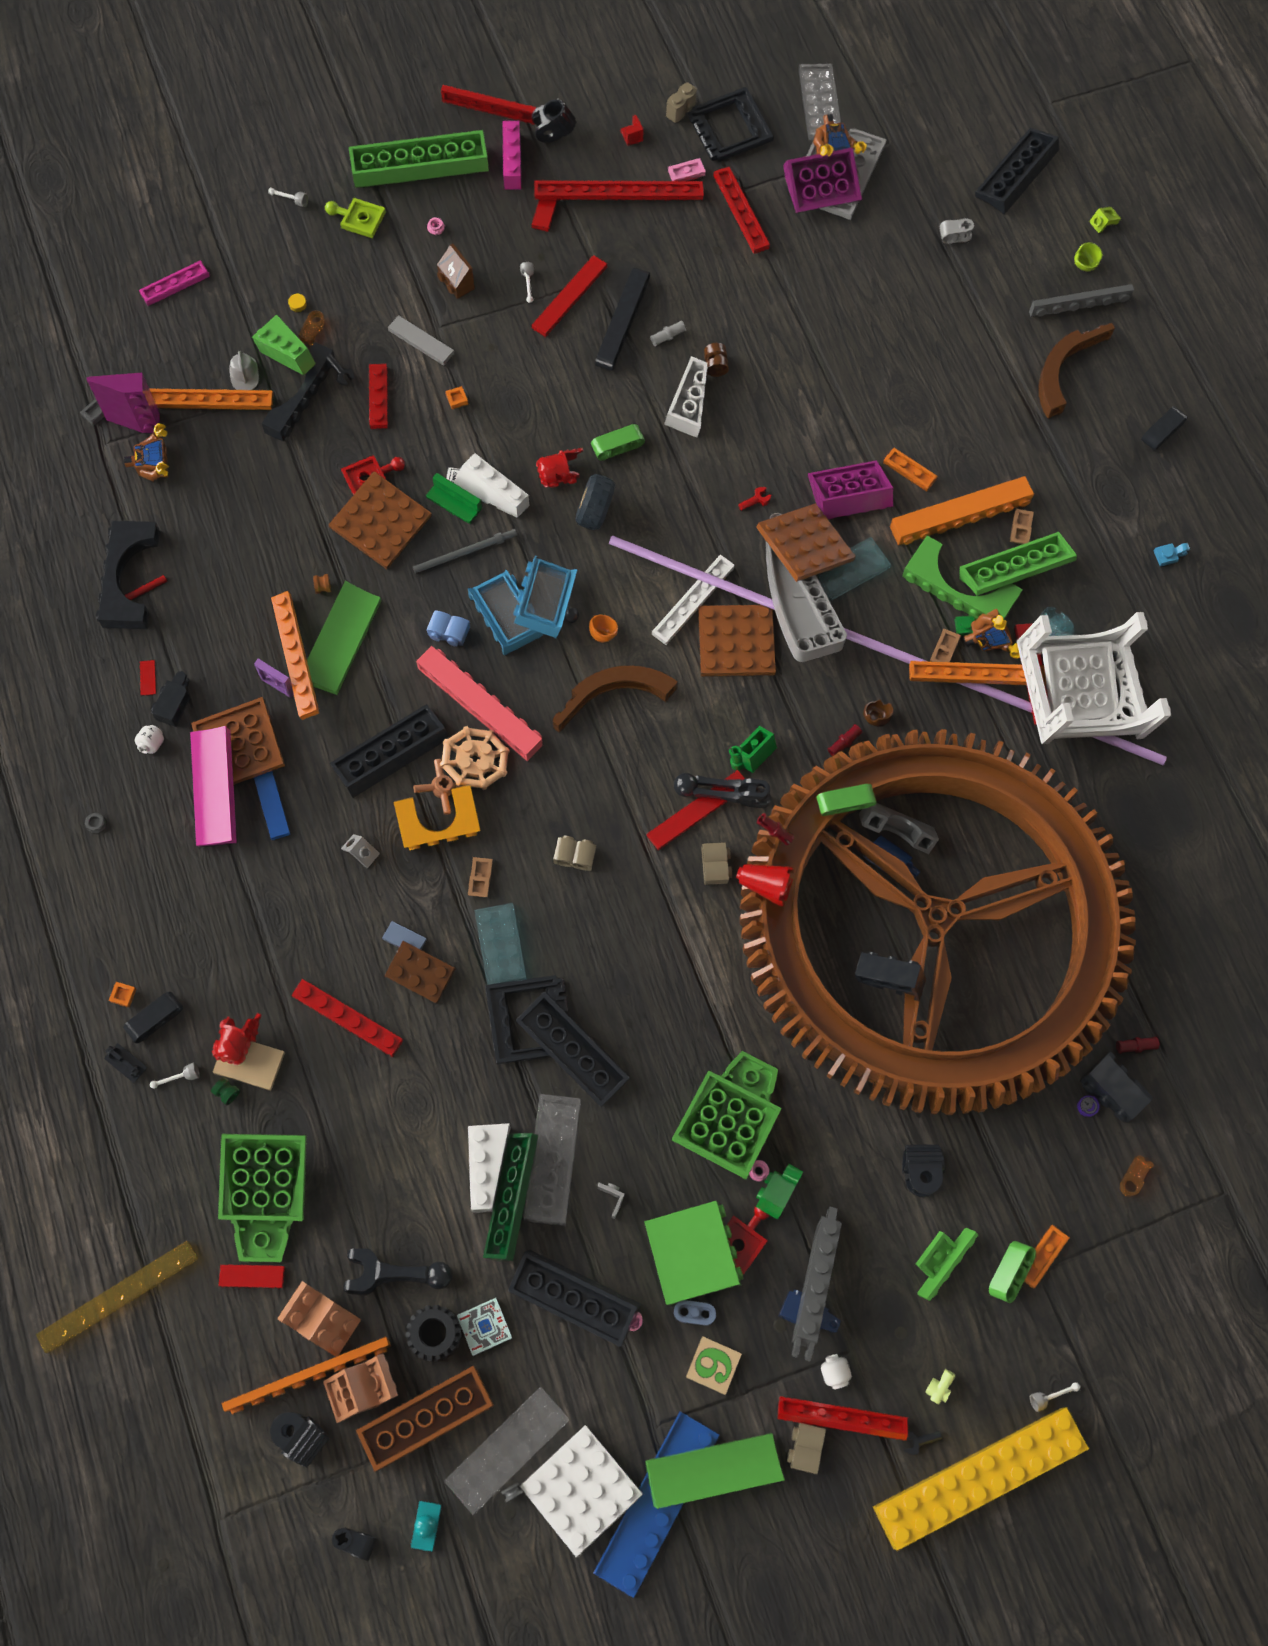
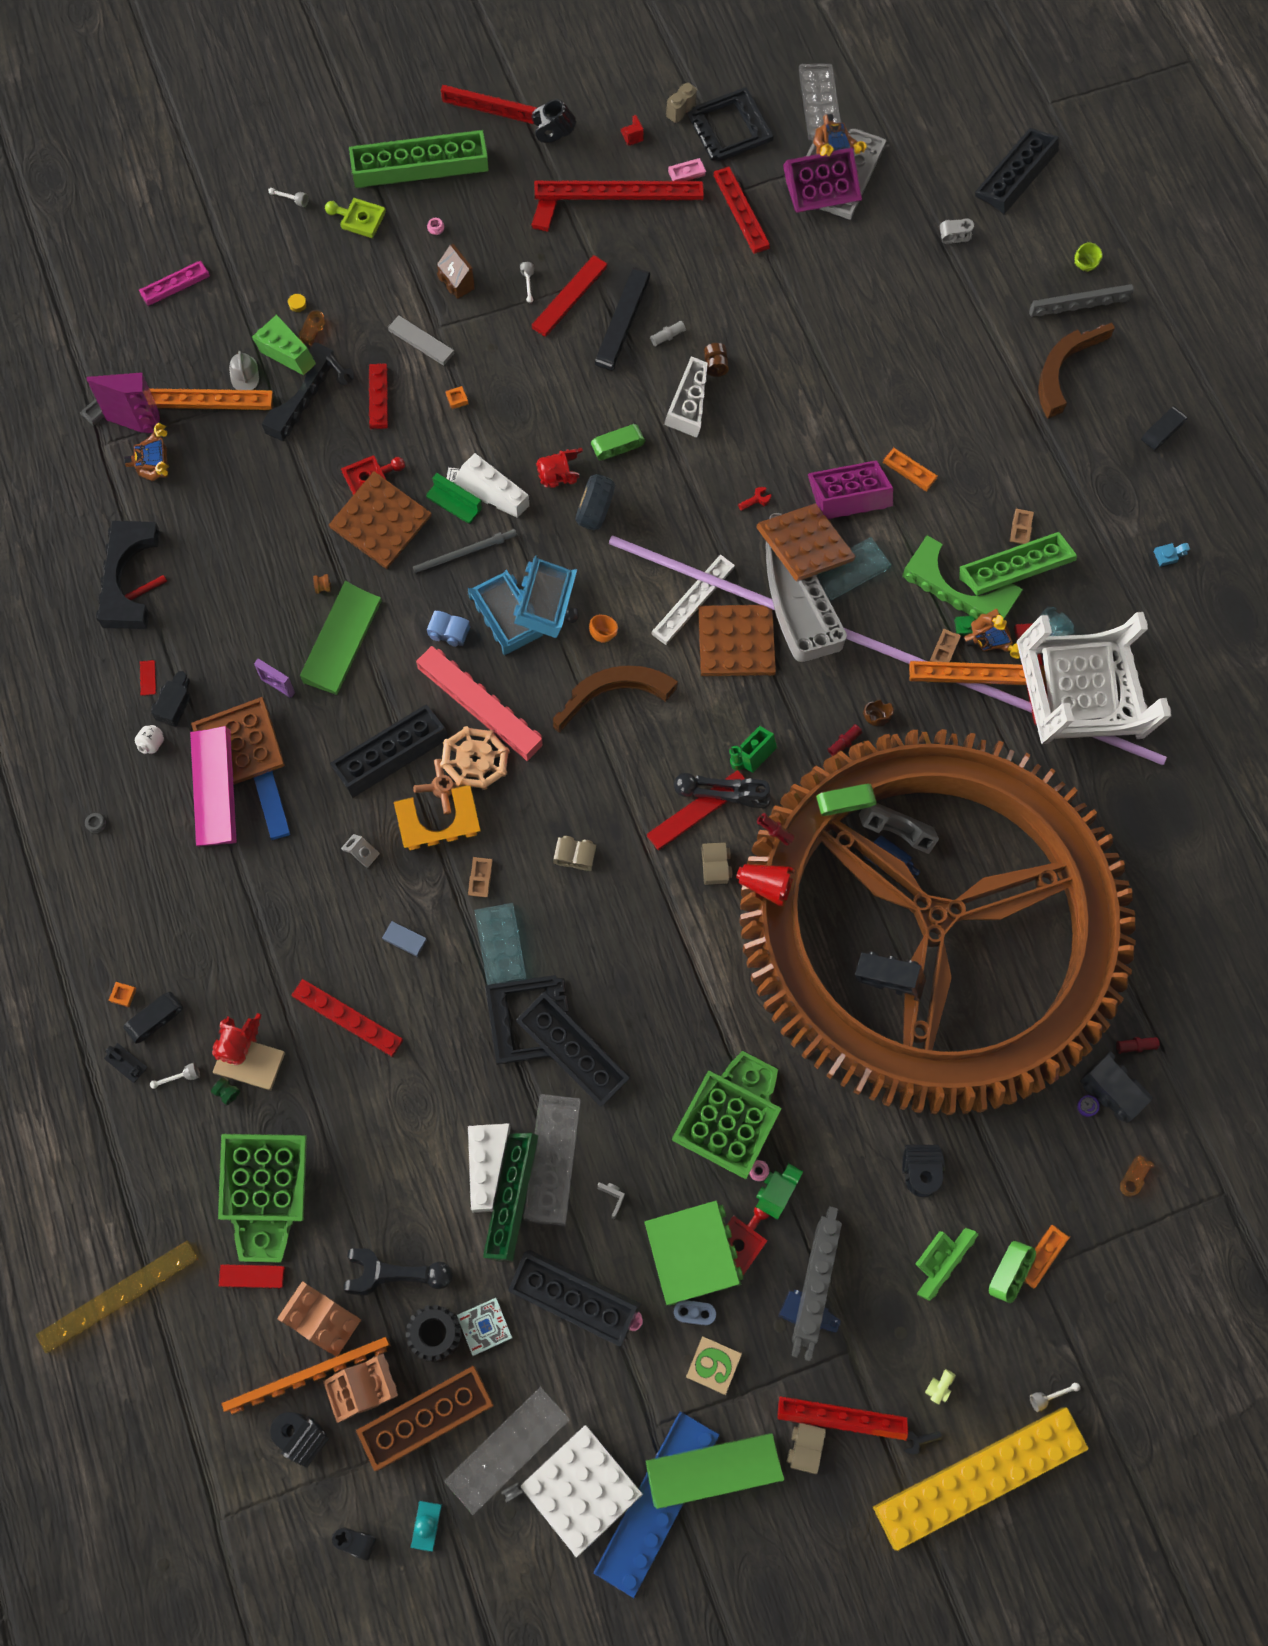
orange plate [271,591,319,720] -> none
reddish brown plate [384,941,456,1003] -> none
dark pink brick [503,121,521,190] -> none
white head [821,1354,852,1389] -> none
orange brick [890,476,1034,545] -> none
lime bracket [1090,207,1121,233] -> none

